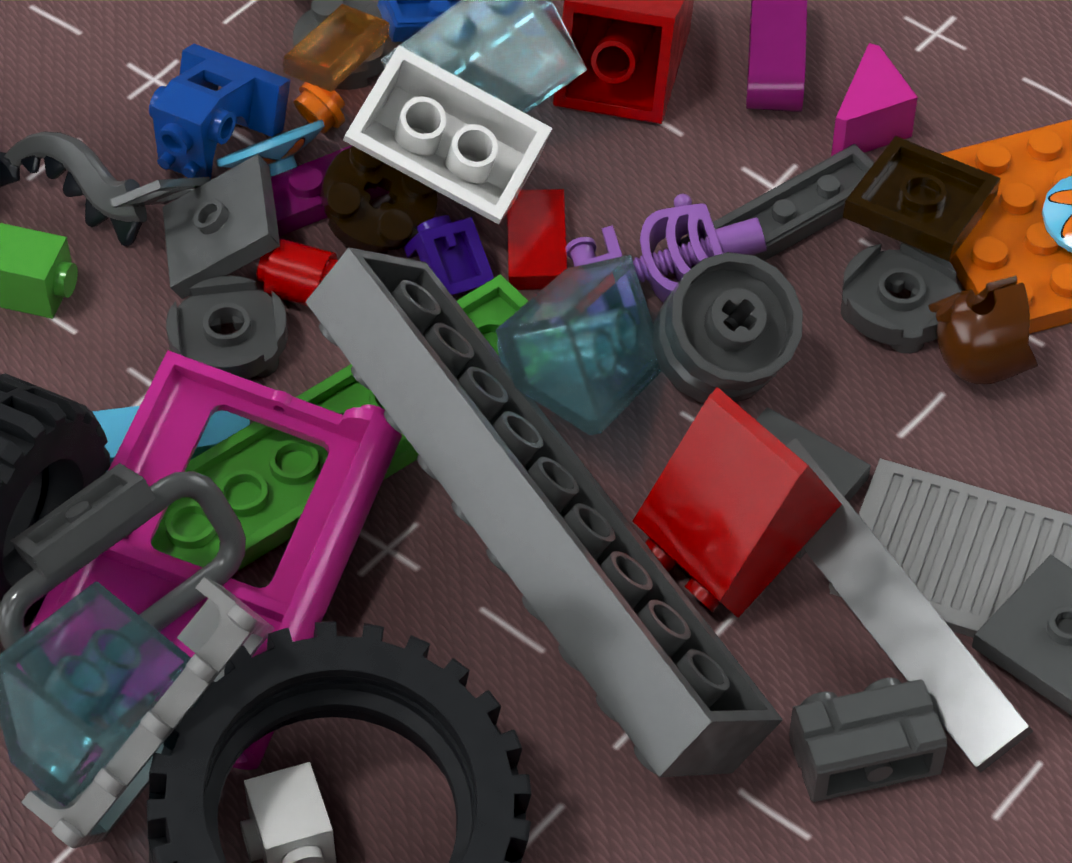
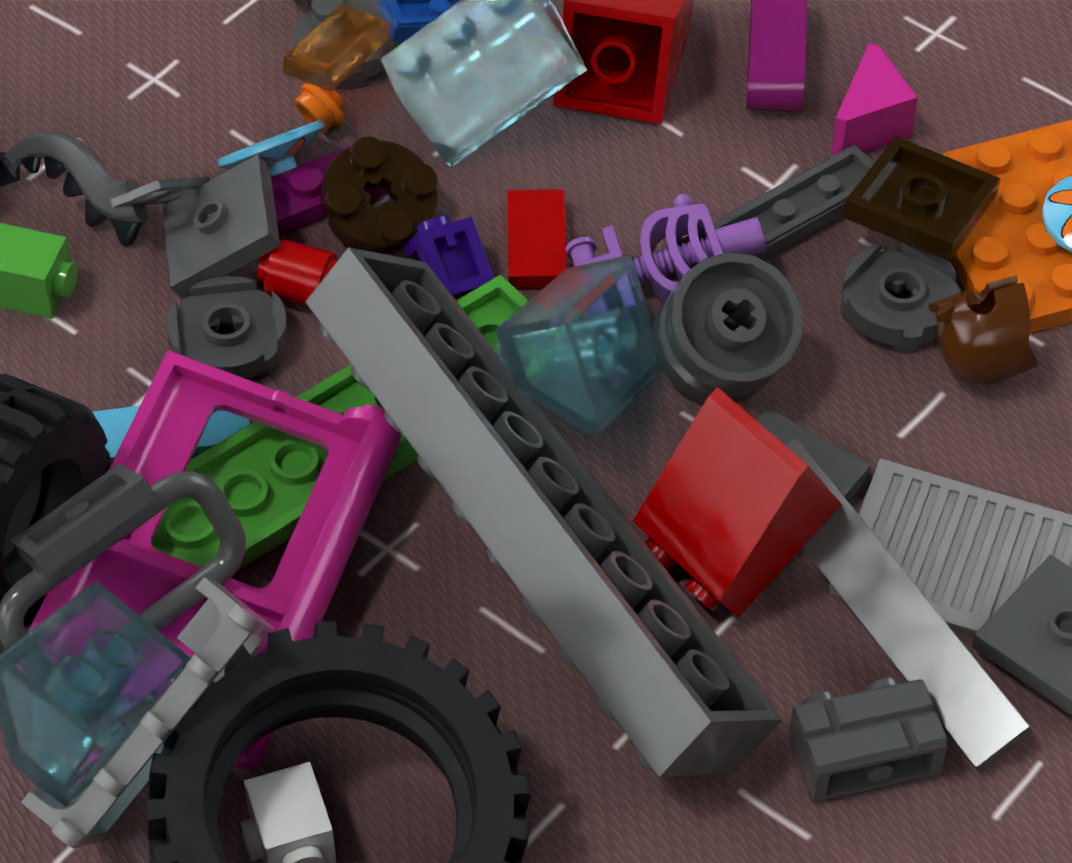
blue tile [149,44,291,180] -> none
white slope [343,45,552,224] -> none

